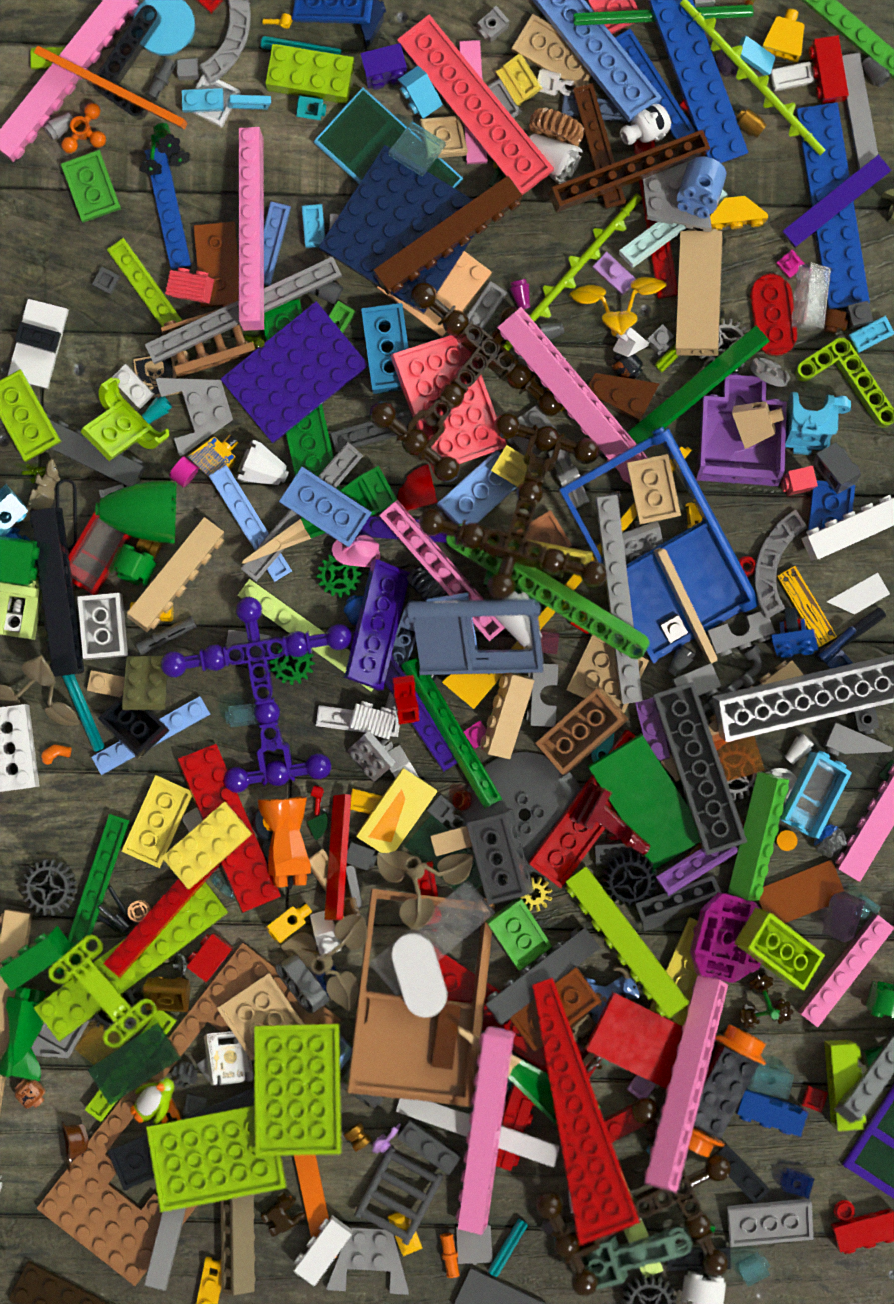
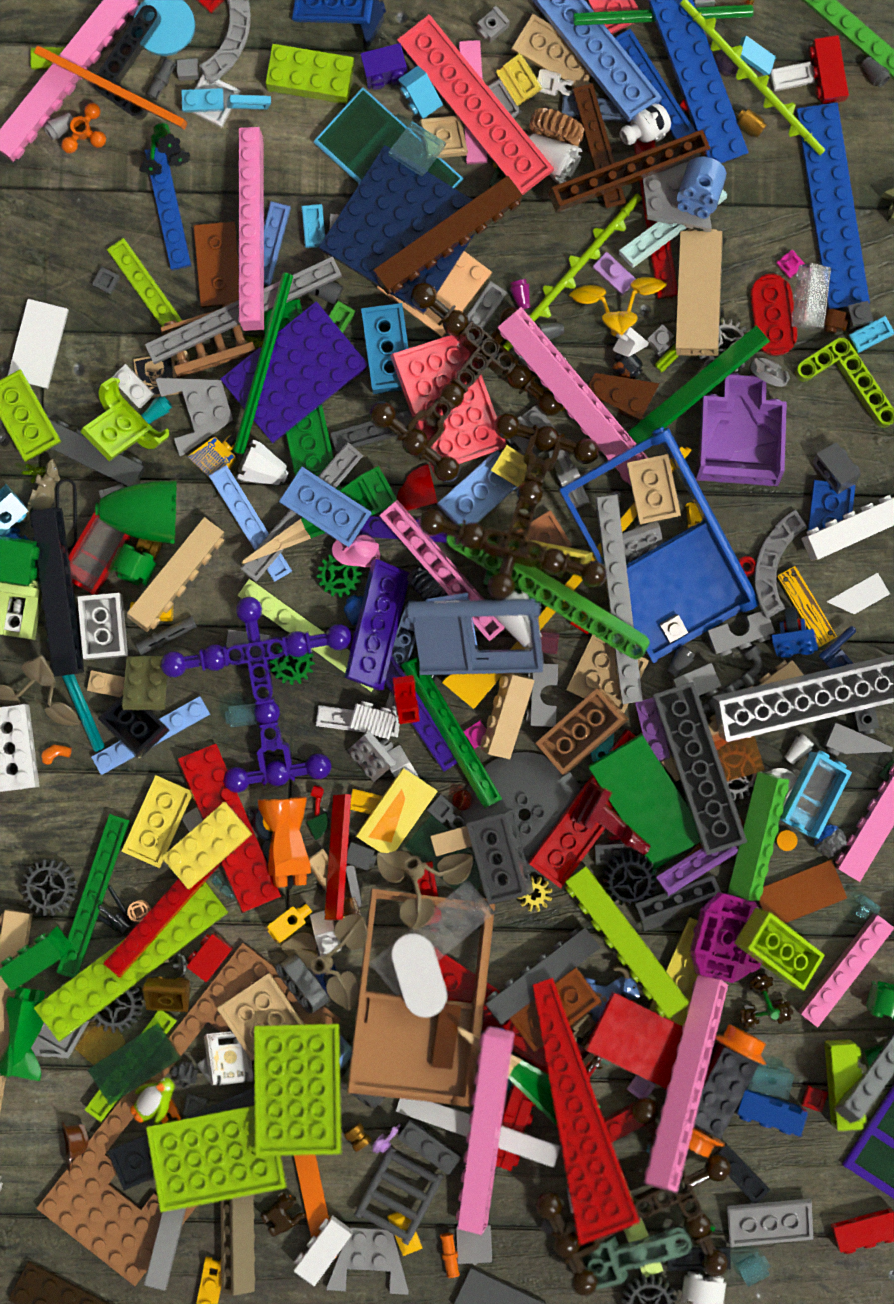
head [14,1079,46,1109] -> none
black plate [15,322,61,354] -> none
lime beam [49,935,157,1048] -> none
bright green plate [61,150,121,223] -> none
coral brick [165,268,214,304] -> none
dark pink piece [169,456,199,488] -> none
teal axle [261,36,341,55] -> none
yellow hand [263,13,293,29] -> none
teal brick [295,95,327,120] -> none
bright green plate [485,897,552,971] -> none
teal axle [488,1219,528,1277] -> none
tan tile [654,548,718,664] -> none
yellow slope [710,196,768,231] -> none
tan torso [732,401,785,449] -> none
yellow torso [762,9,804,62] -> none
clear blue brick [780,1168,814,1199] -> none
coral brick [781,466,818,496] -> none
dark purple tile [782,154,891,248] -> none
medium azure animal [785,392,851,455] -> none
black axle [815,607,886,663] -> none
clear purple brick [822,891,865,942] -> none
red plate [834,1200,855,1222] -> none
light grey tile [842,53,878,170] -> none
none -> green axle [233,272,293,454]

